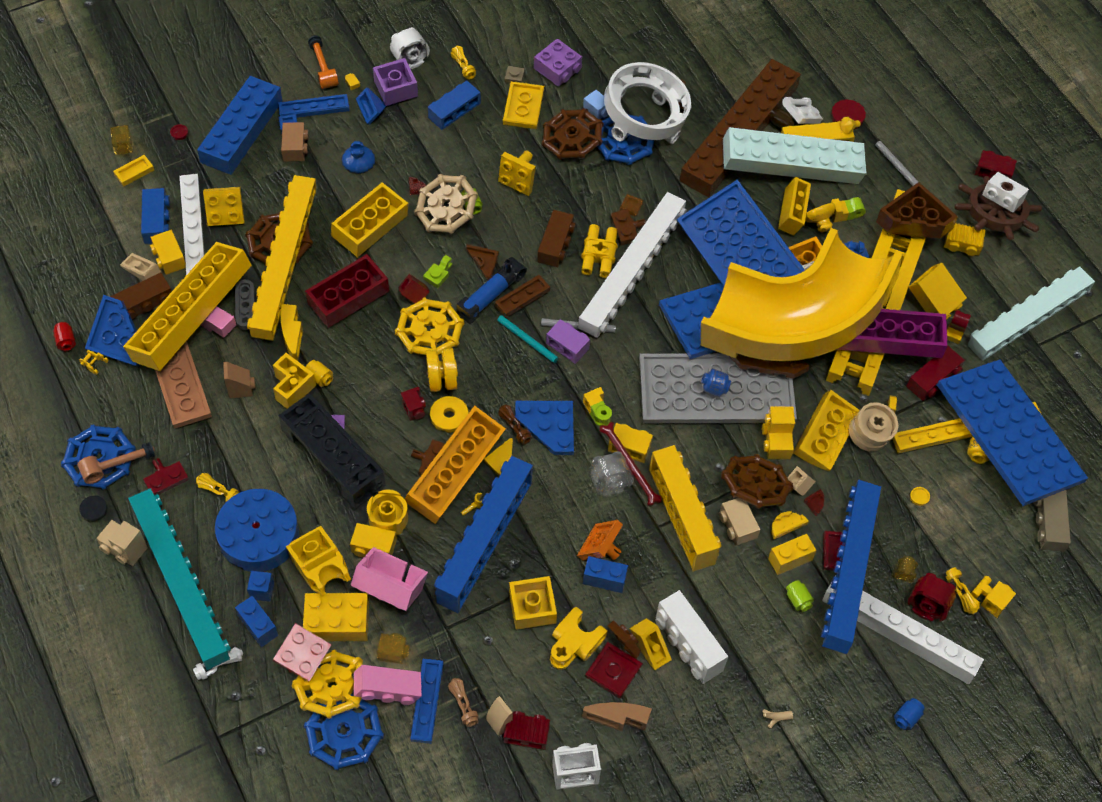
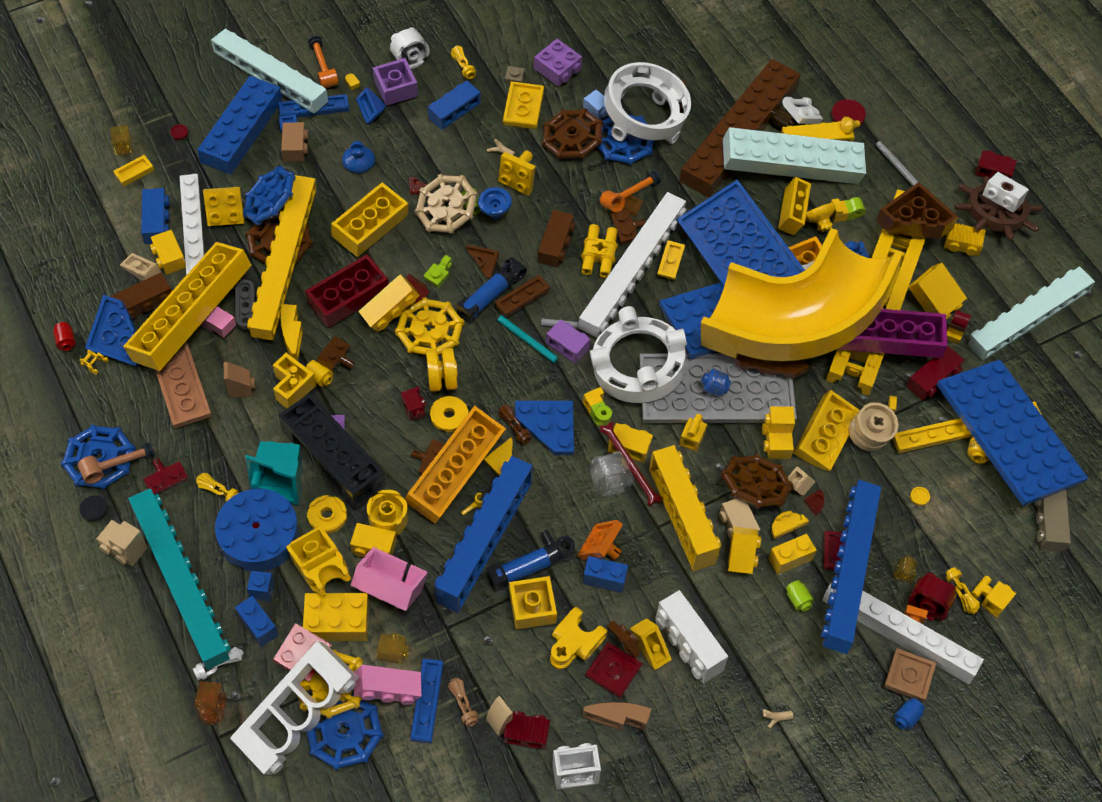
none -> clear orange brick [194,681,227,724]
none -> light aqua brick [211,29,328,113]
none -> white fence [230,641,359,775]
none -> blue plate [243,166,296,225]
none -> teal piece [245,441,303,505]
none -> yellow tile [307,495,347,534]
none -> reddish brown plate [316,336,355,371]
none -> yellow brick [359,274,420,332]
none -> blue hair [478,187,512,220]
none -> tan bar [487,139,515,156]
none -> piece [487,530,575,593]
none -> white piece [590,306,687,403]
none -> orange piece [600,171,661,212]
none -> yellow plate [657,240,685,280]
none -> yellow brick [679,414,707,452]
none -> yellow brick [727,526,761,574]
none -> medium nougat plate [884,648,936,702]
none -> orange plate [903,605,928,624]

